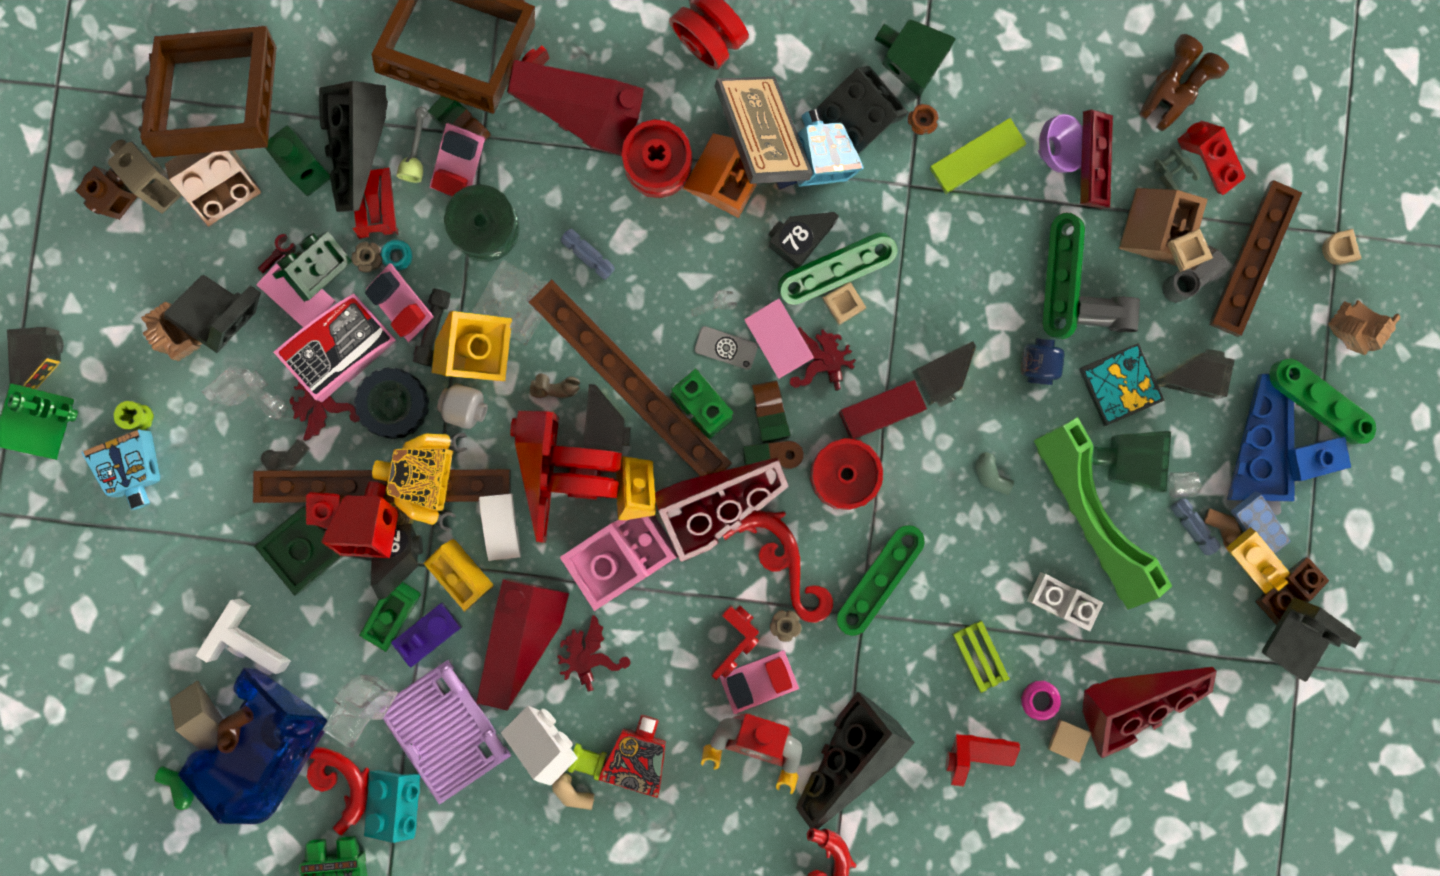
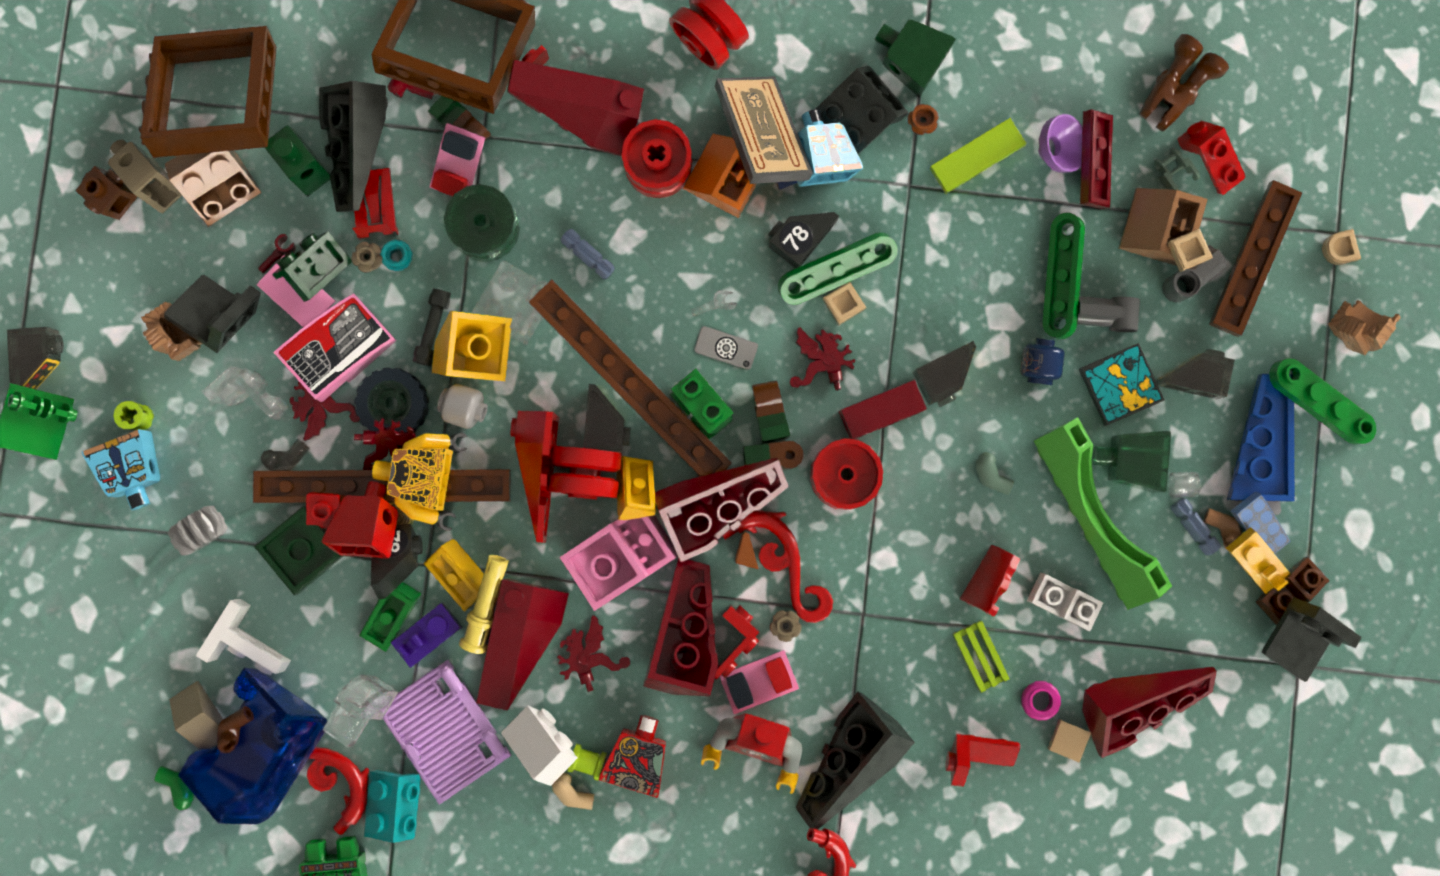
piece [365,263,434,343] -> none
hinge [397,107,428,183] -> none
white slope [479,494,521,561] -> none
dark tan arm [530,373,580,398] -> none
bright pink piece [744,298,814,379] -> none
green plate [836,525,925,636] -> none
blue plate [1287,437,1351,481] -> none
none -> light grey gear [167,506,228,555]
none -> dark red piece [354,418,416,470]
none -> dark red hand [387,79,434,100]
none -> light yellow pin [459,555,509,654]
none -> dark red wedge [643,558,718,696]
none -> dark orange slope [734,532,759,569]
none -> red slope [960,545,1020,617]

